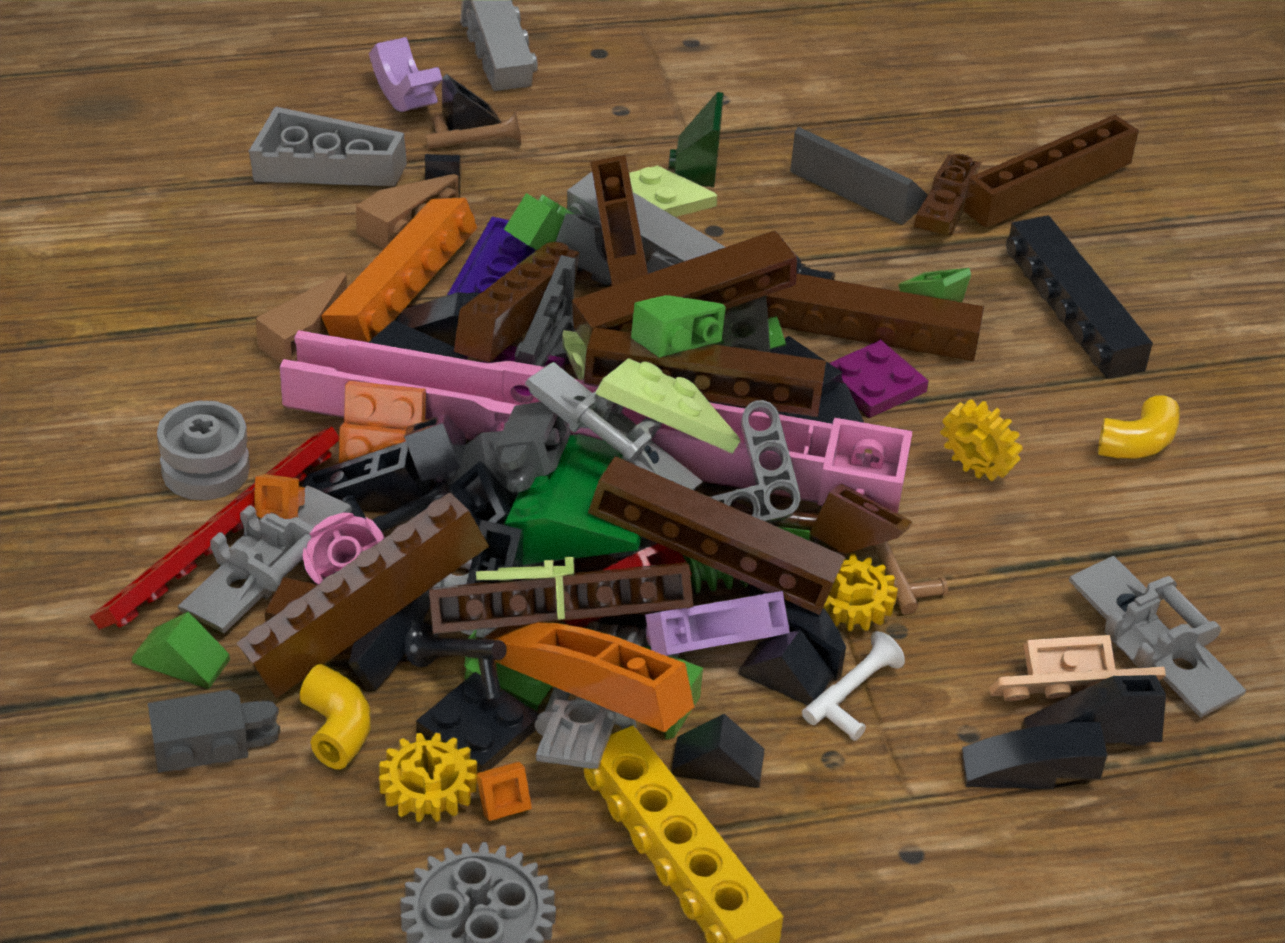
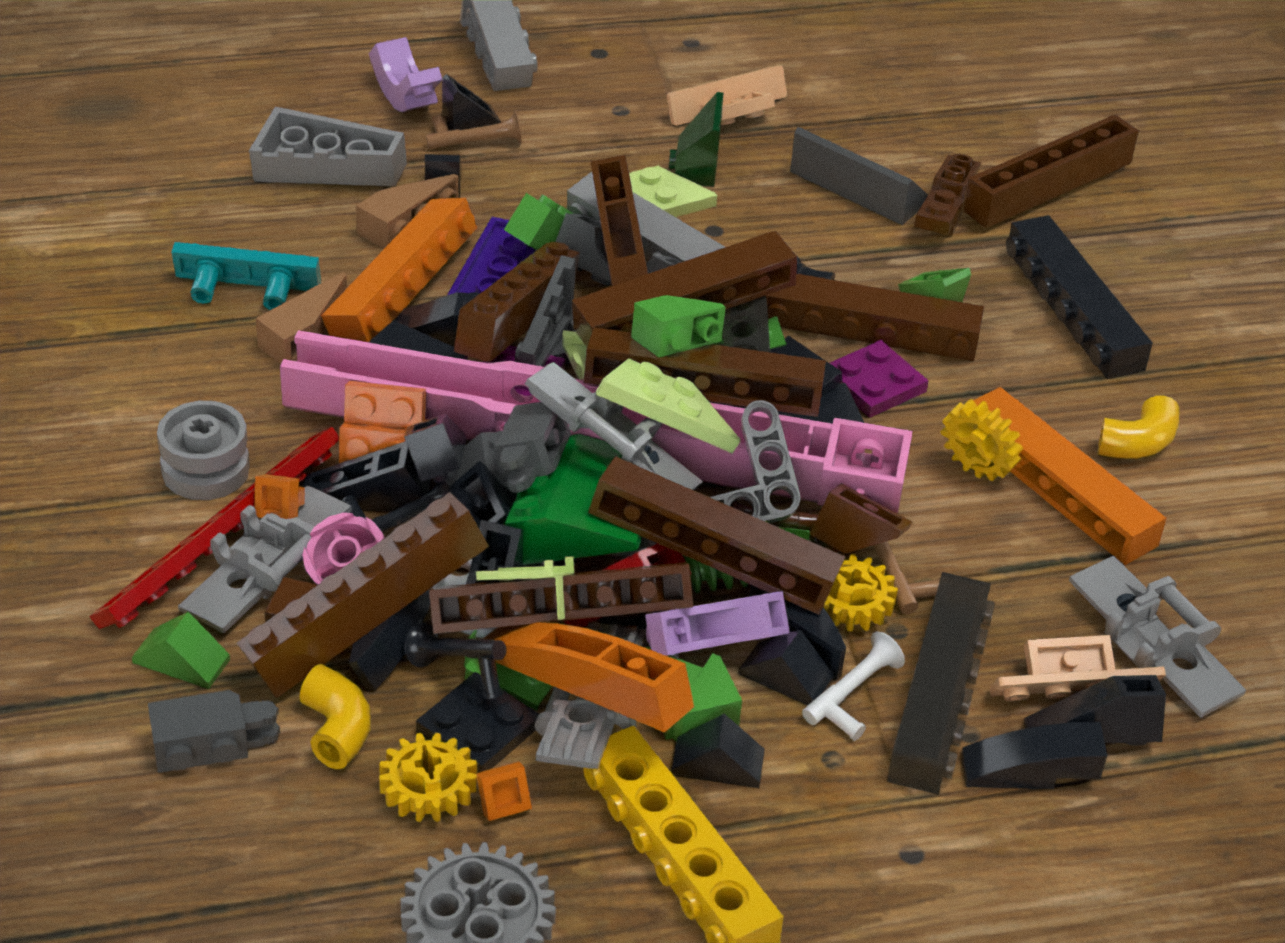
none -> teal plate [171,242,321,310]
none -> light nougat bracket [667,65,787,126]
none -> bright green slope [673,653,742,741]
none -> clear smoke brick [887,572,995,795]
none -> orange brick [973,387,1167,565]

